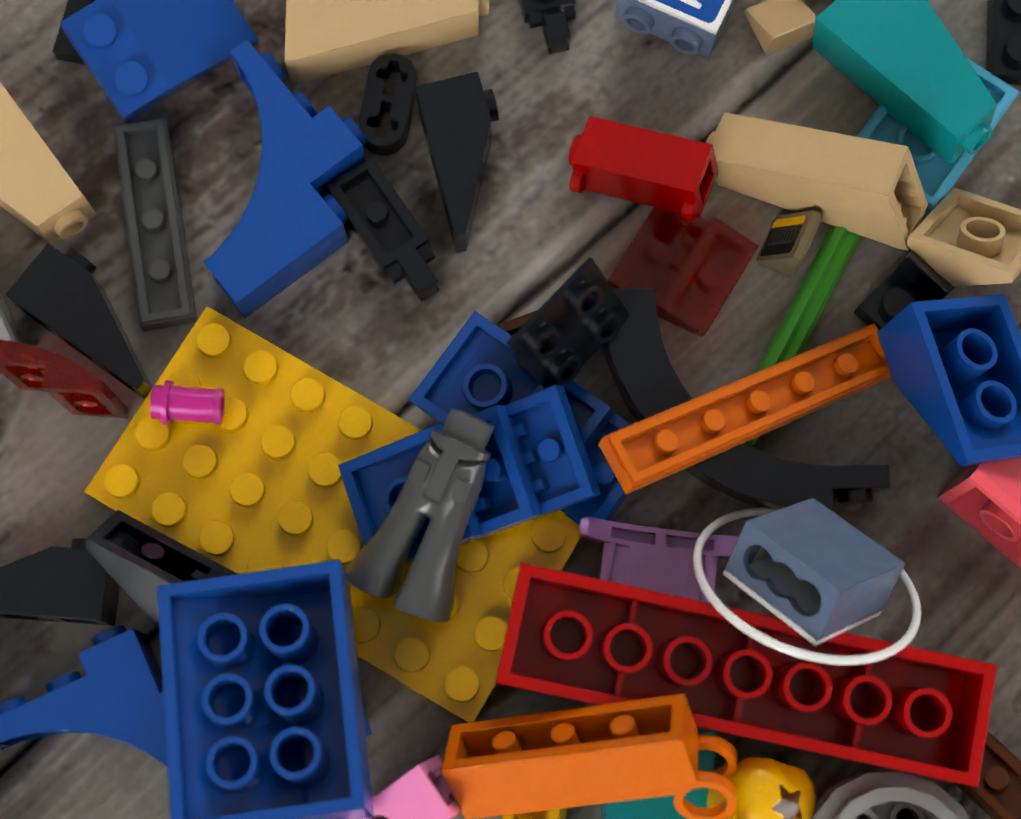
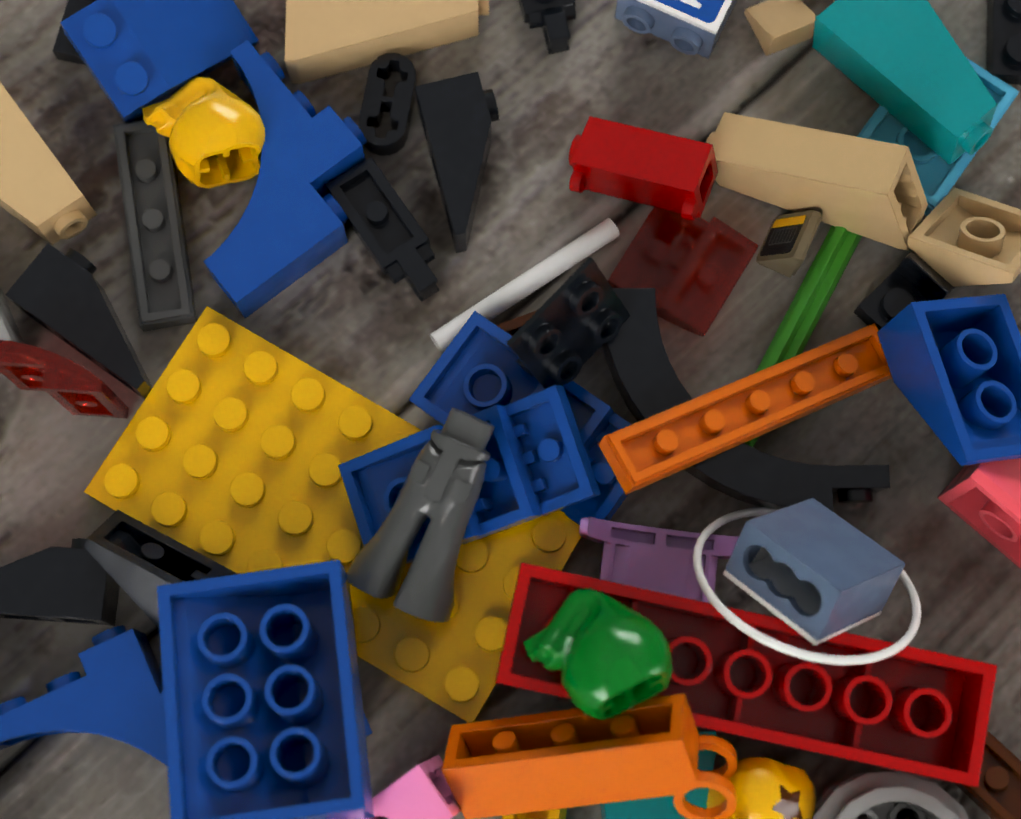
dark pink pin [150,380,225,425] -> none
none -> yellow piece [142,77,265,188]
none -> white bar [430,218,620,353]
none -> green piece [523,588,673,720]

